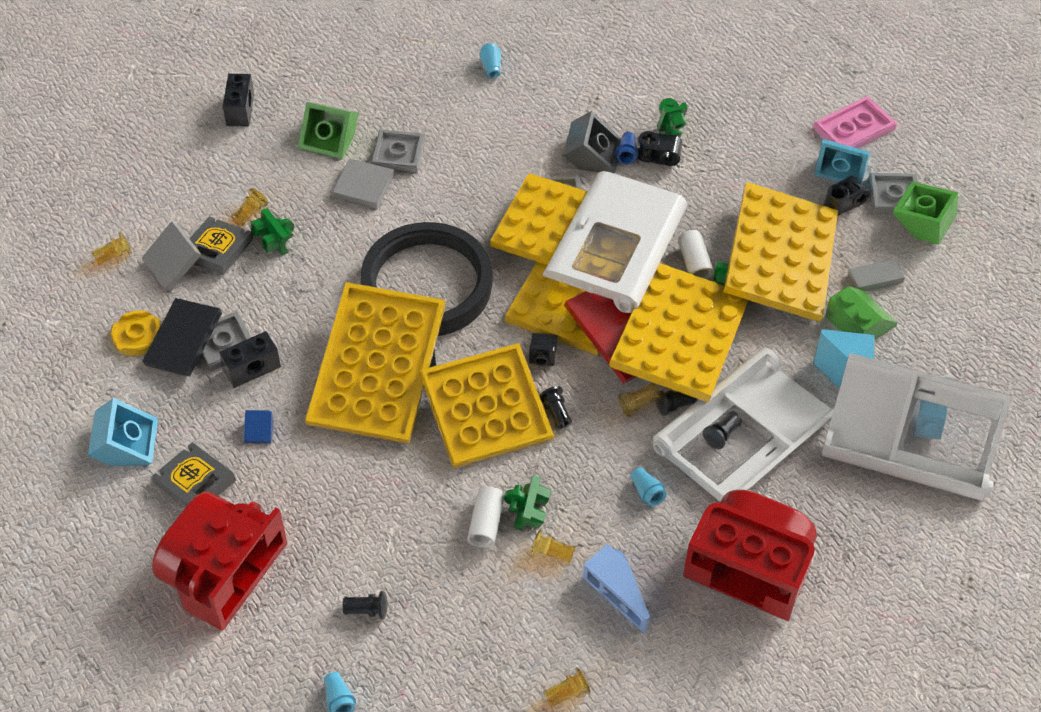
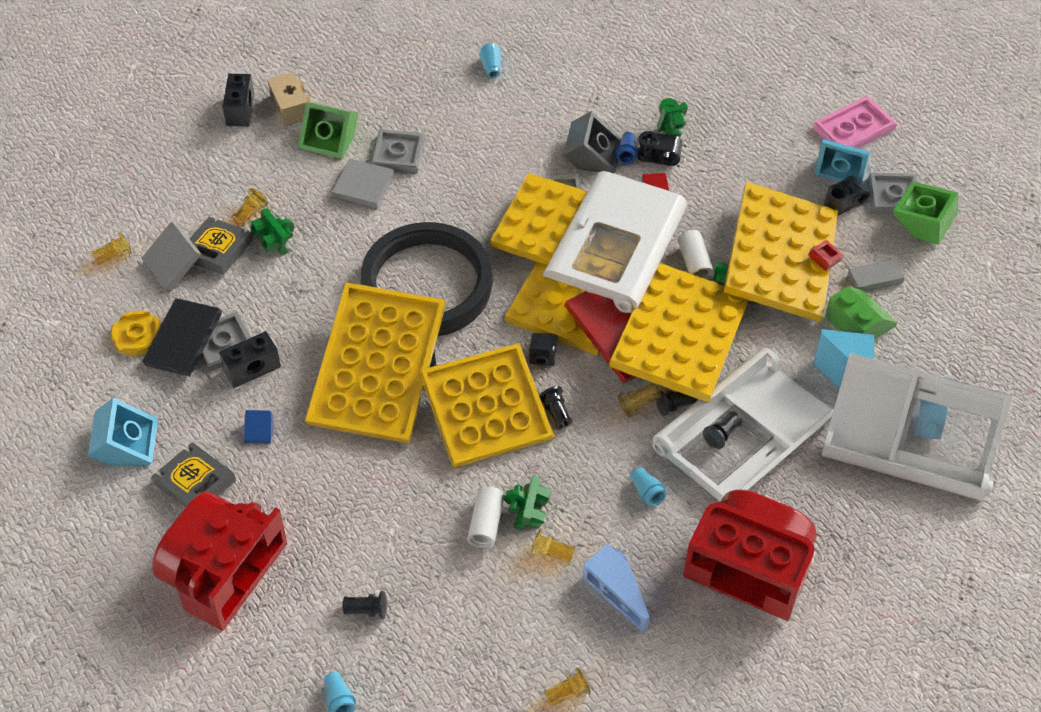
none -> tan brick [267,72,311,126]
none -> red tile [642,173,669,191]
none -> red tile [808,240,844,271]

